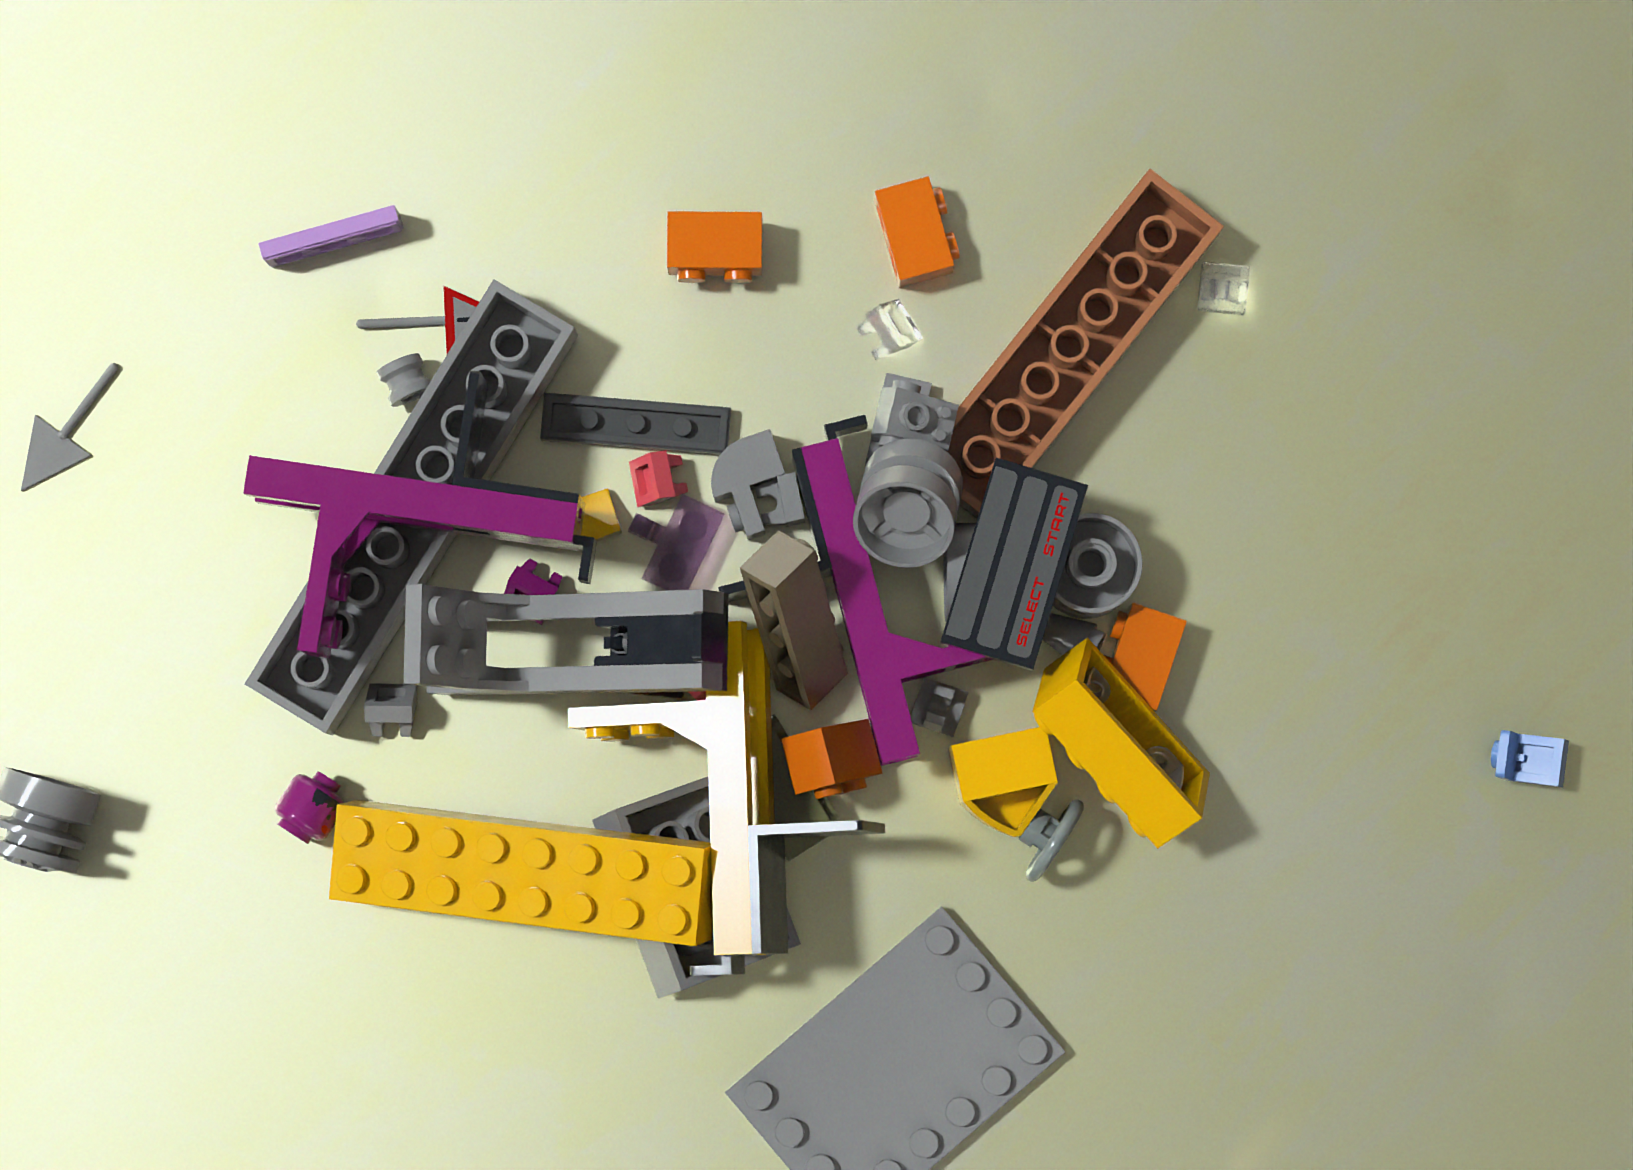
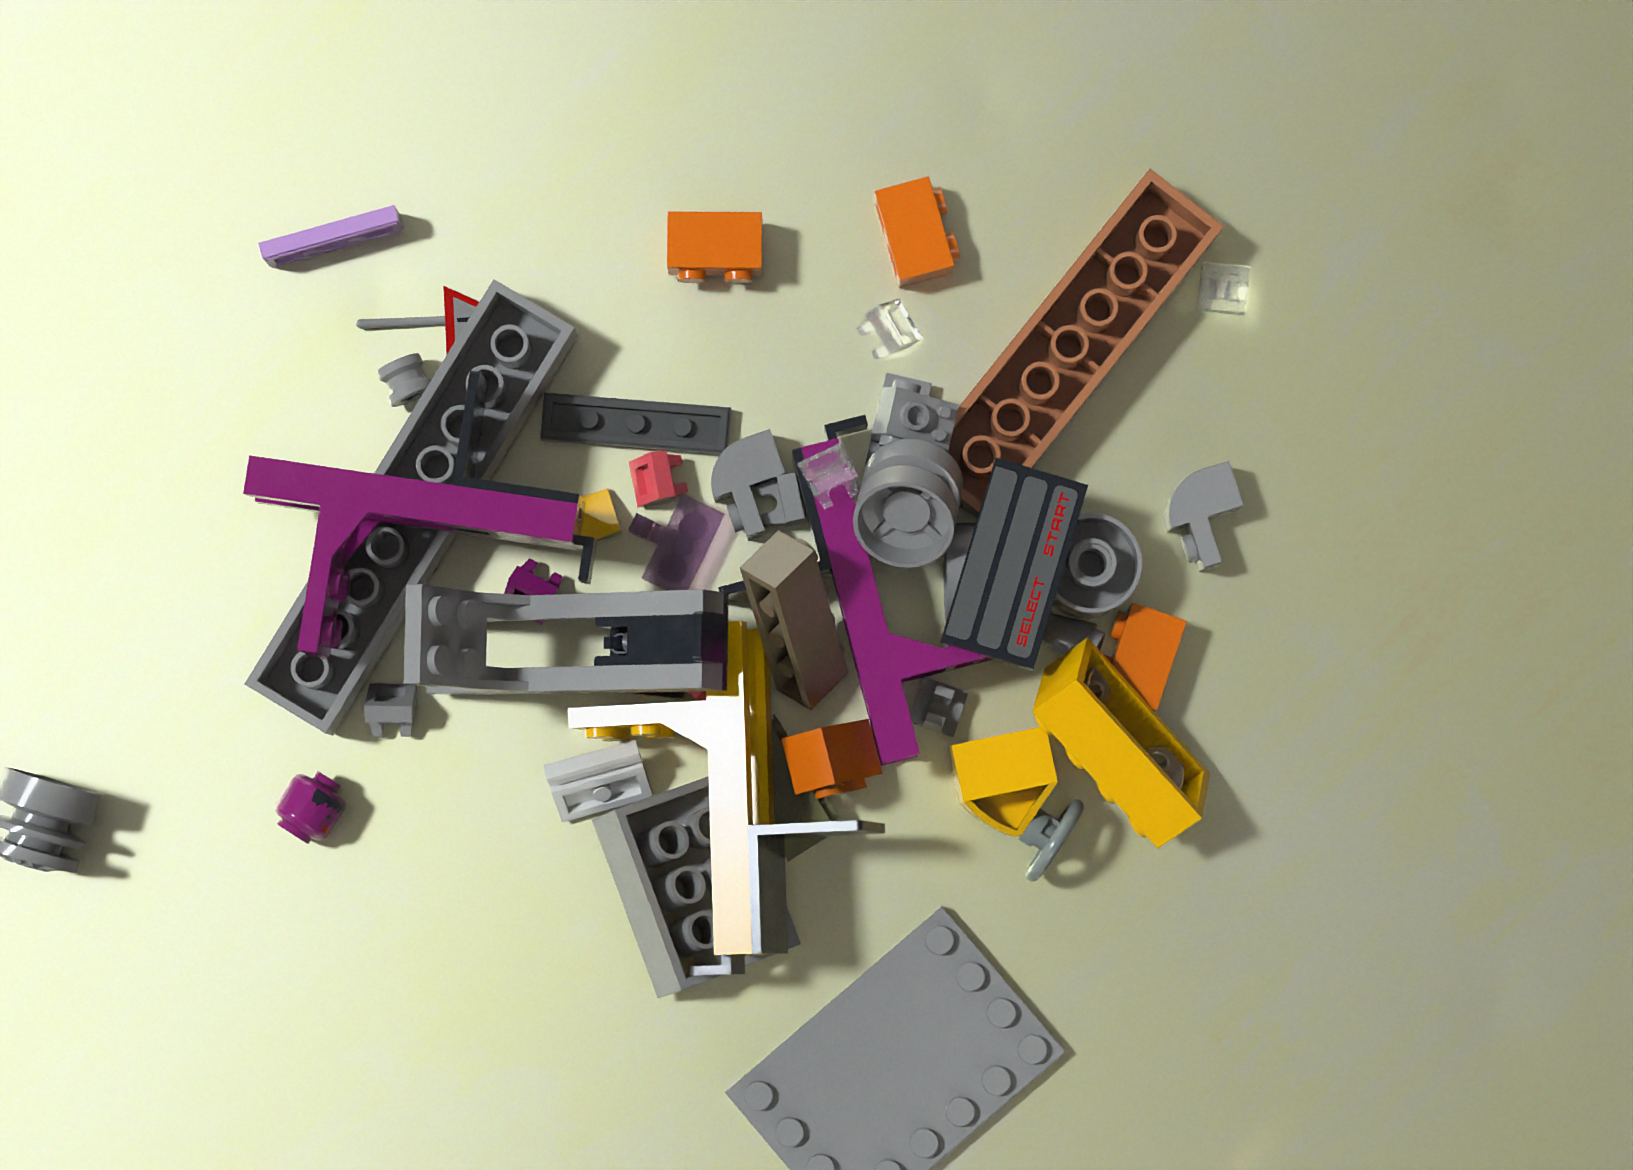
light grey piece [21,363,118,491] -> none
yellow brick [329,800,713,946] -> none
bracket [1491,730,1569,788] -> none
none -> white plate [544,740,653,822]
none -> clear tile [797,443,859,509]
none -> light grey brick [1165,461,1244,571]

